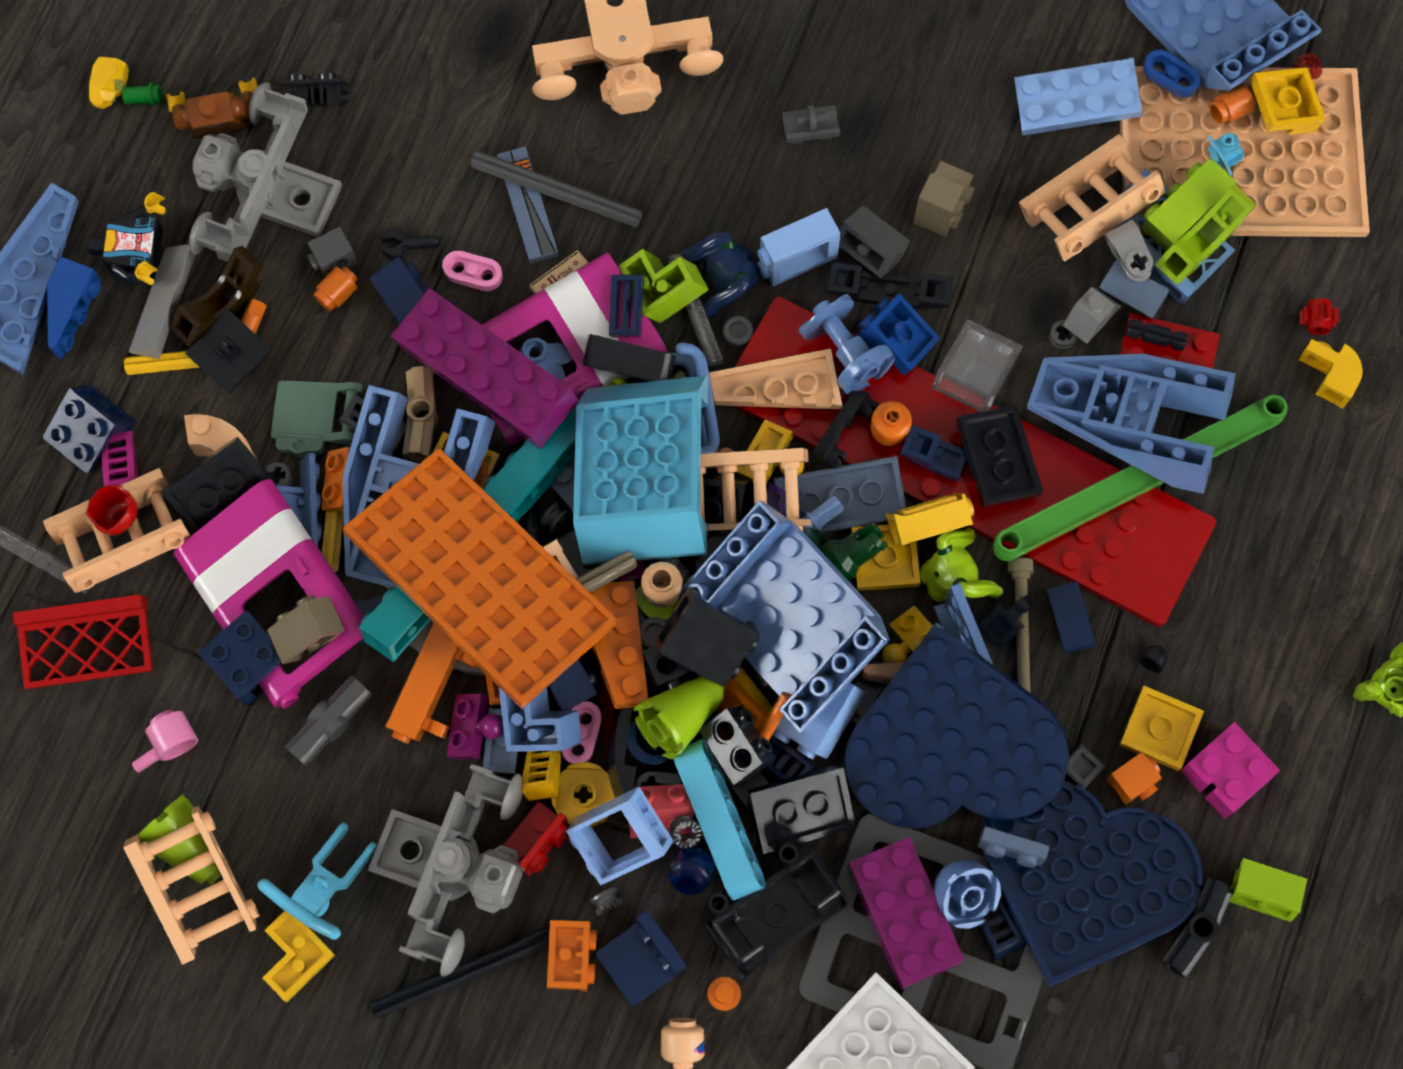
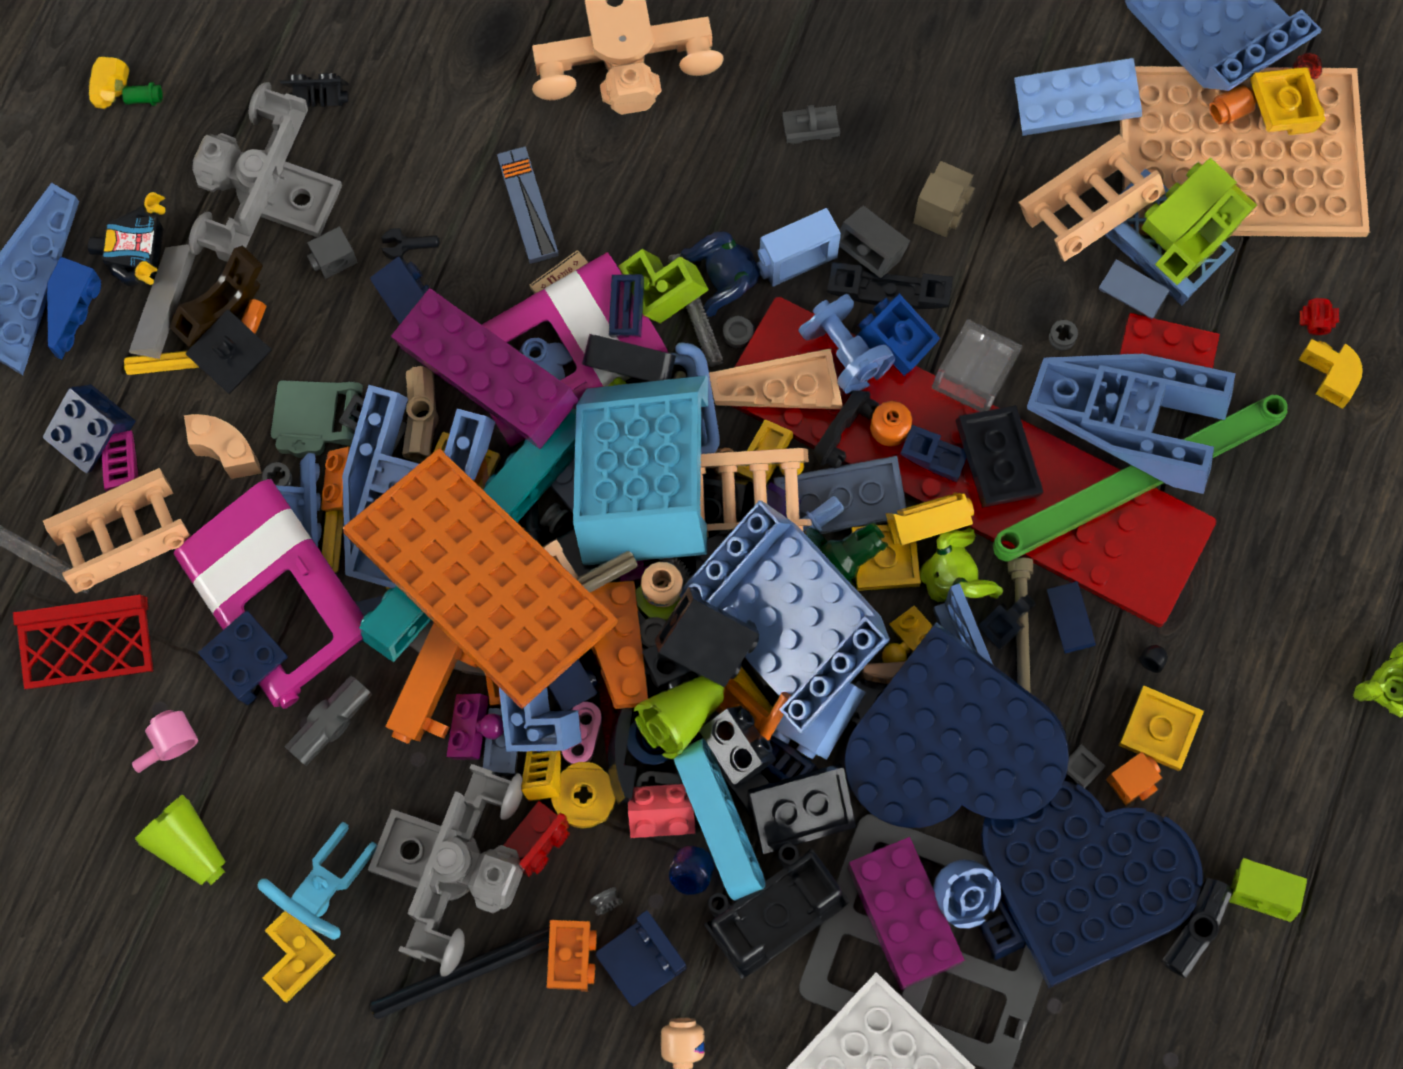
red hair [86,484,138,536] -> none
light nougat fence [123,805,259,965] -> none
black plate [161,436,277,533] -> none
dark orange torso [166,78,258,139] -> none
dark tan brick [267,595,345,664] -> none
orange brick [313,267,358,312] -> none
bright pink plate [442,251,503,291] -> none
dark grey axle [471,151,642,227] -> none
light blue window [566,787,673,885] -> none
dark grey bush [669,815,702,849] -> none
orange plate [708,977,741,1011] -> none
sand blue plate [978,827,1050,868] -> none
light grey slope [1063,287,1121,344] -> none
light grey piece [1104,220,1153,282] -> none
black axle [1126,319,1188,351] -> none
blue plate [1143,50,1201,98] -> none
dark pink piece [1180,722,1280,819] -> none
medium azure hinge [1207,133,1244,176] -> none

